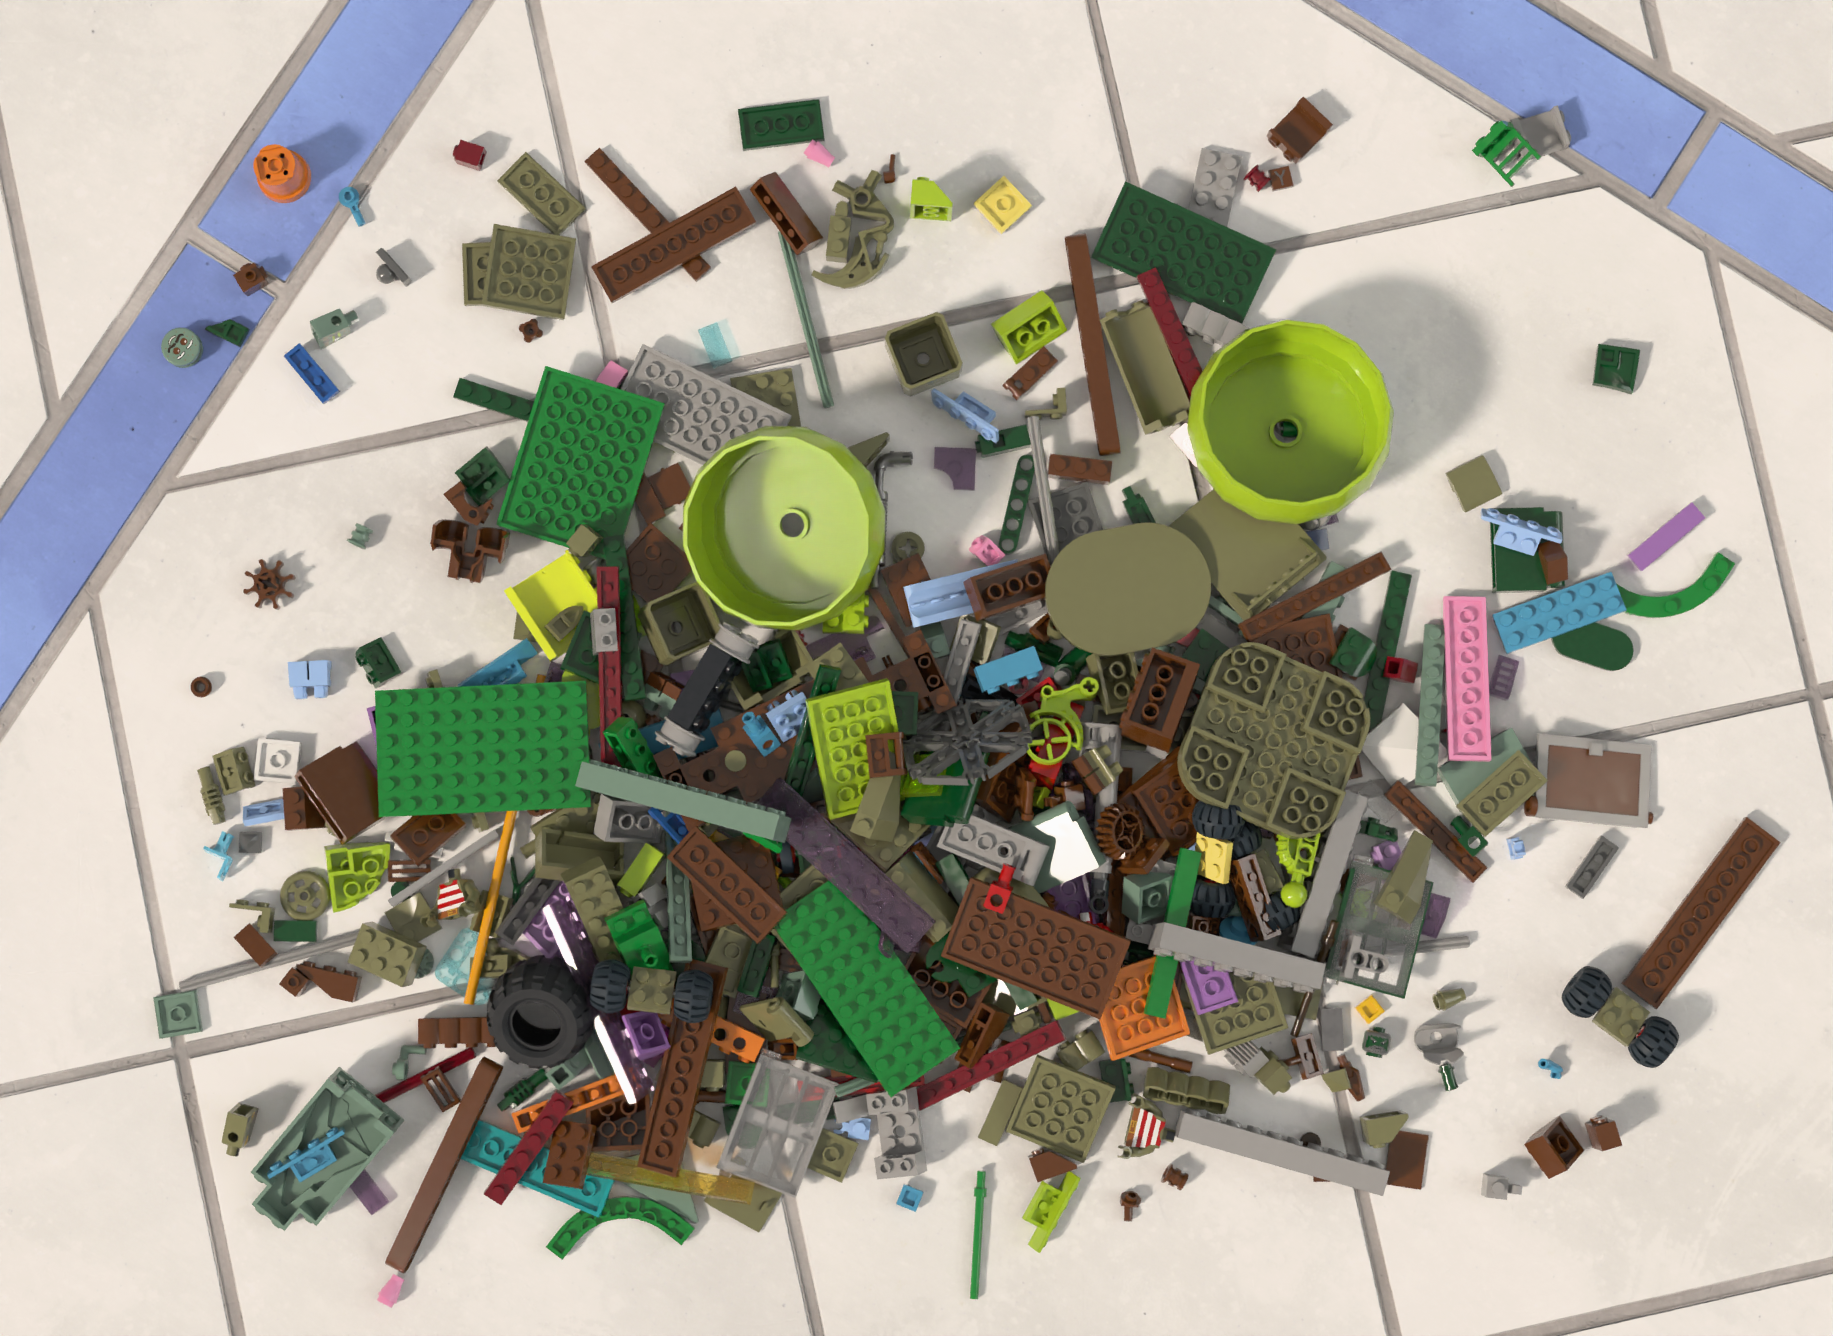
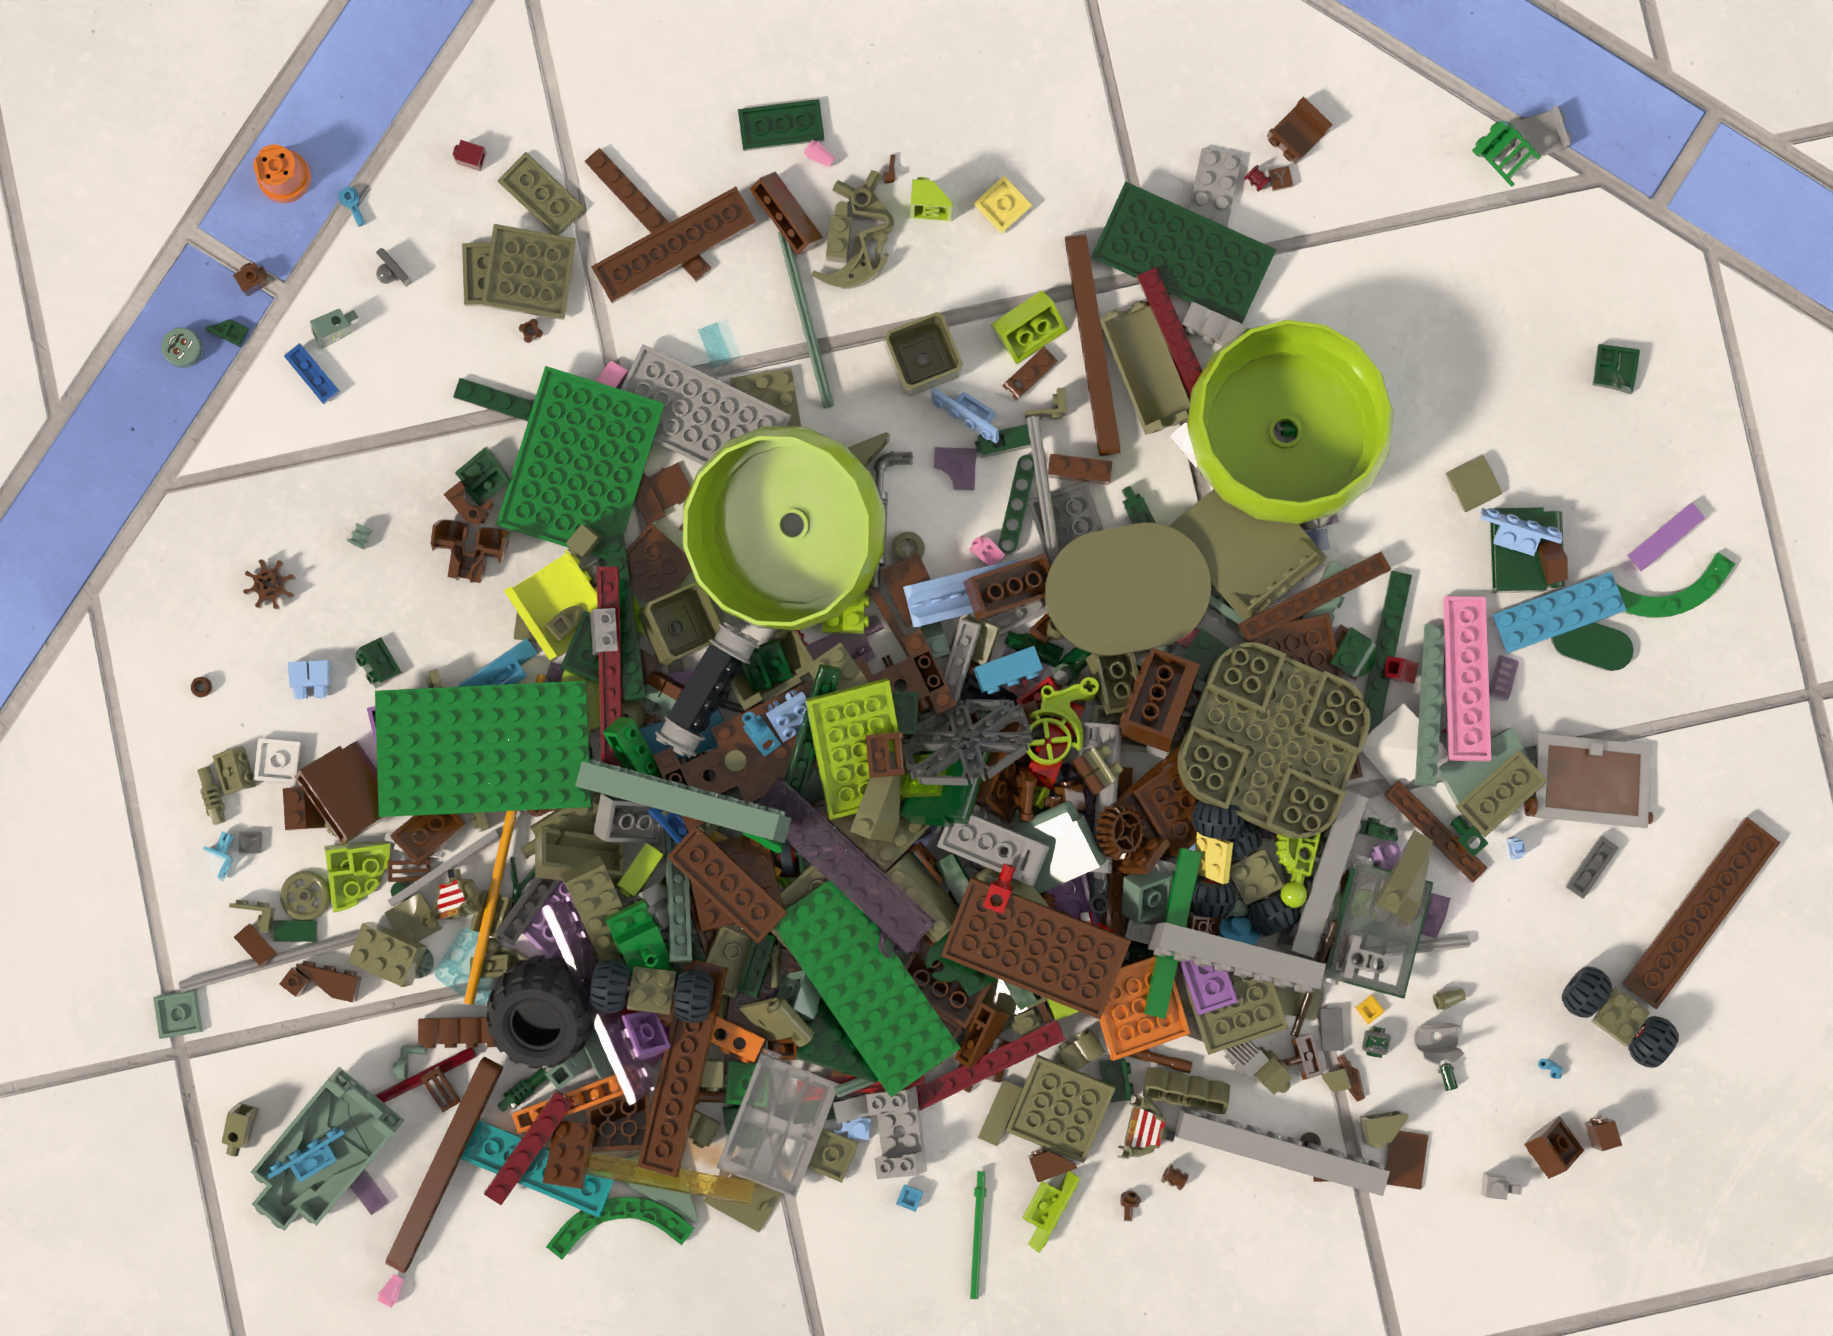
light blue plate [243,799,284,826] -> none
reddish brown fence [1229,853,1281,942] -> none

